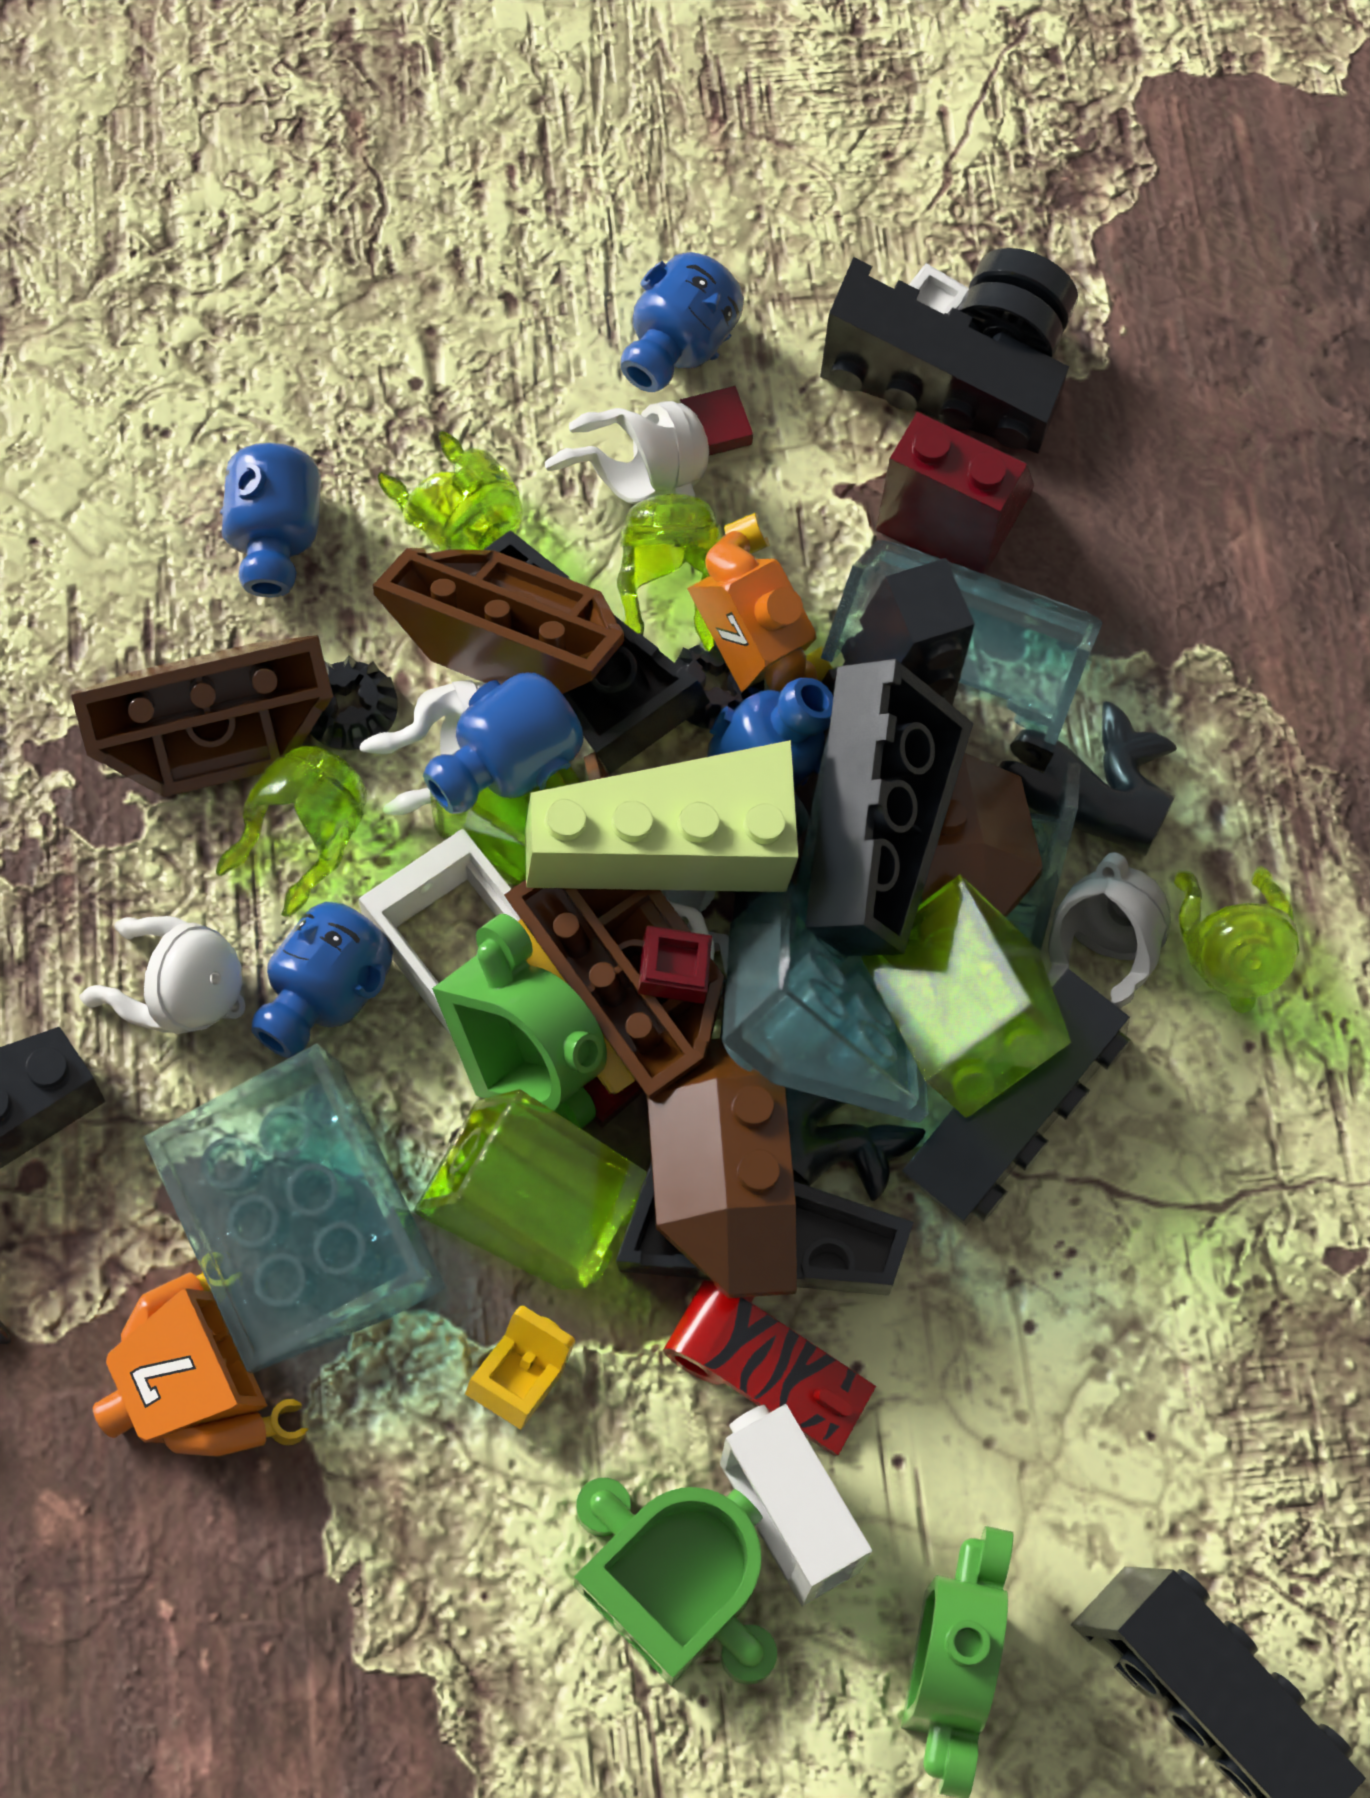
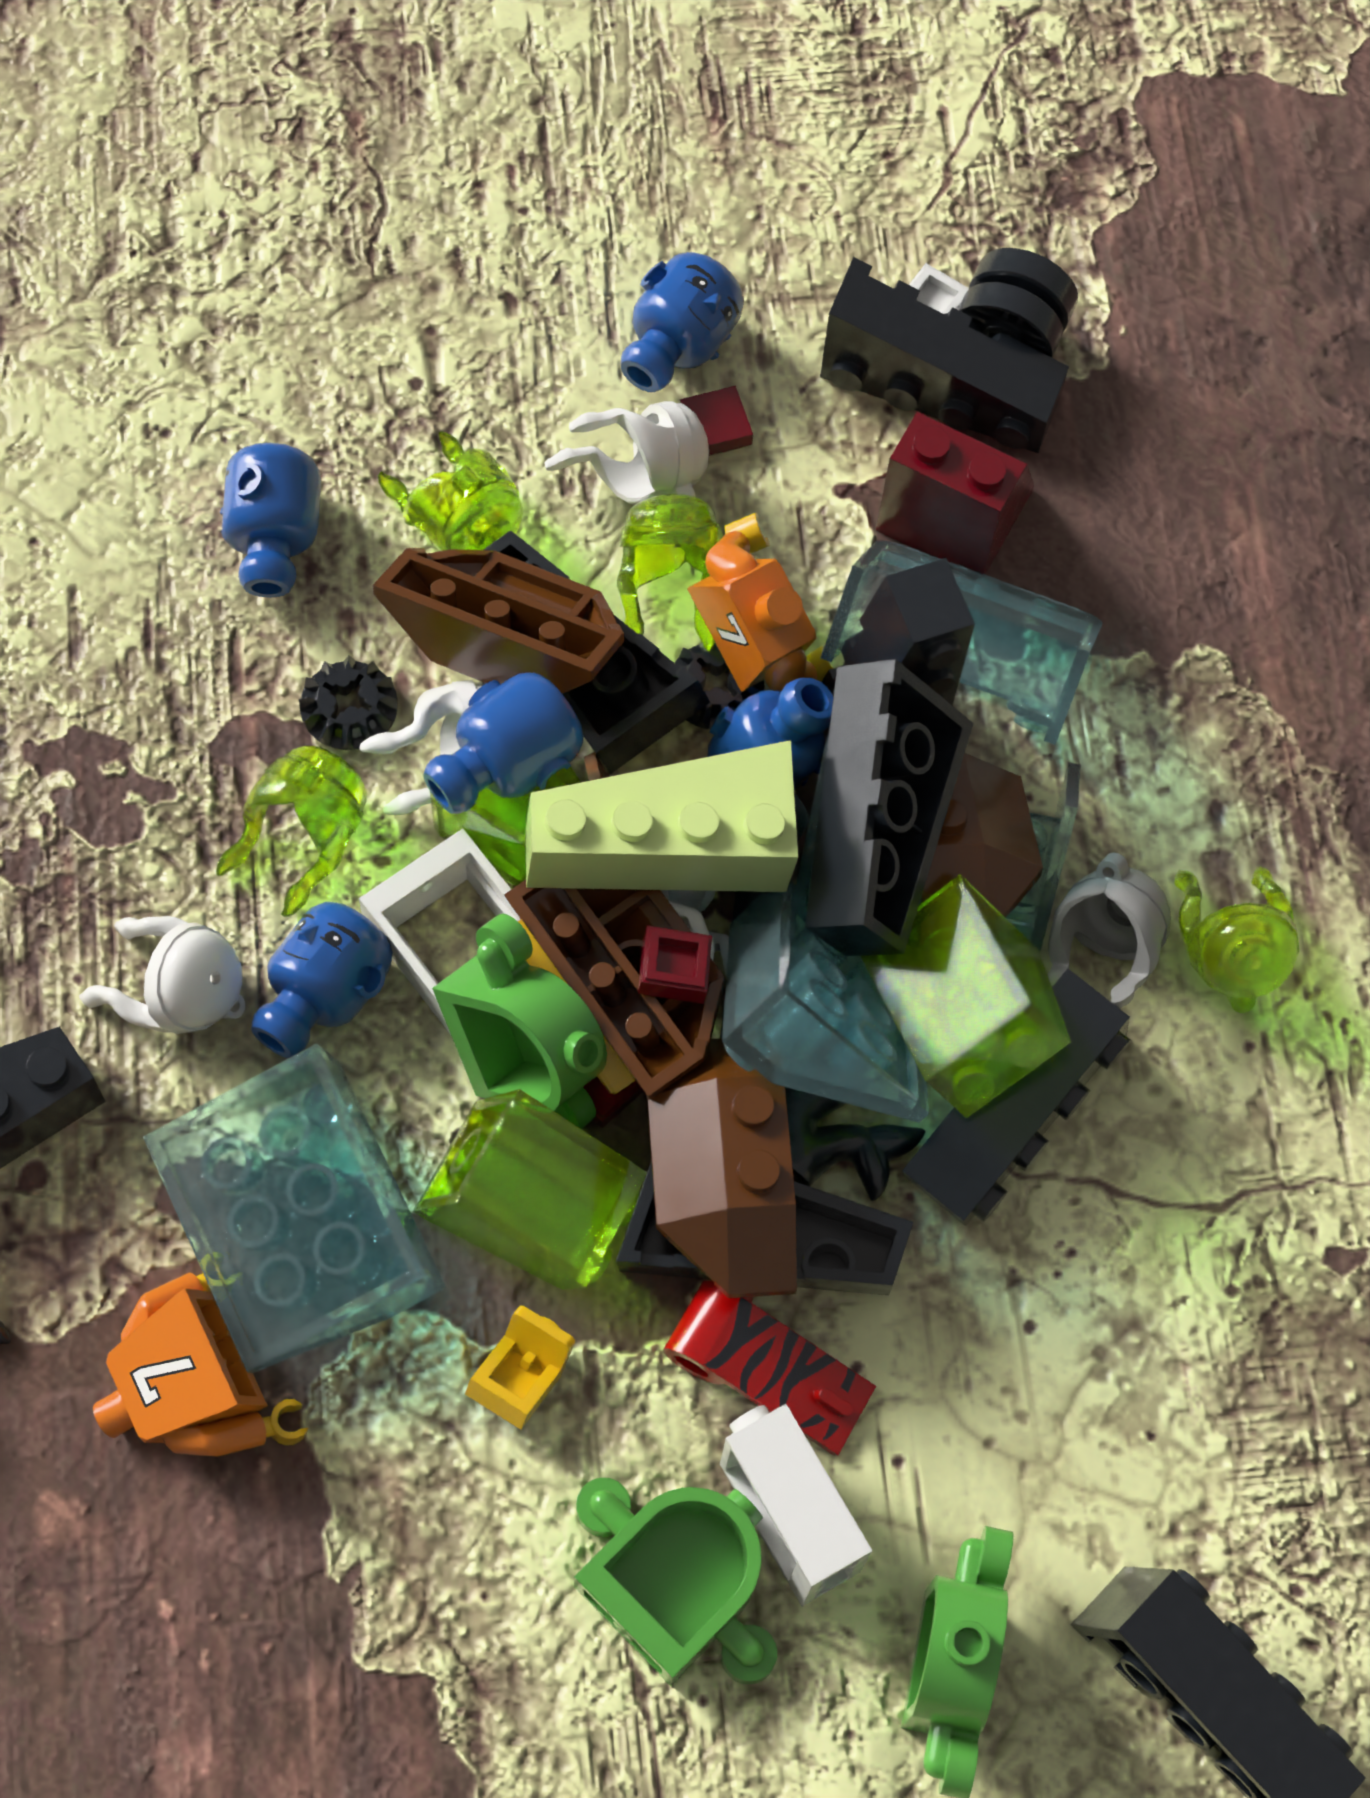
reddish brown wedge [71,635,333,797] -> none
black piece [998,701,1177,856] -> none

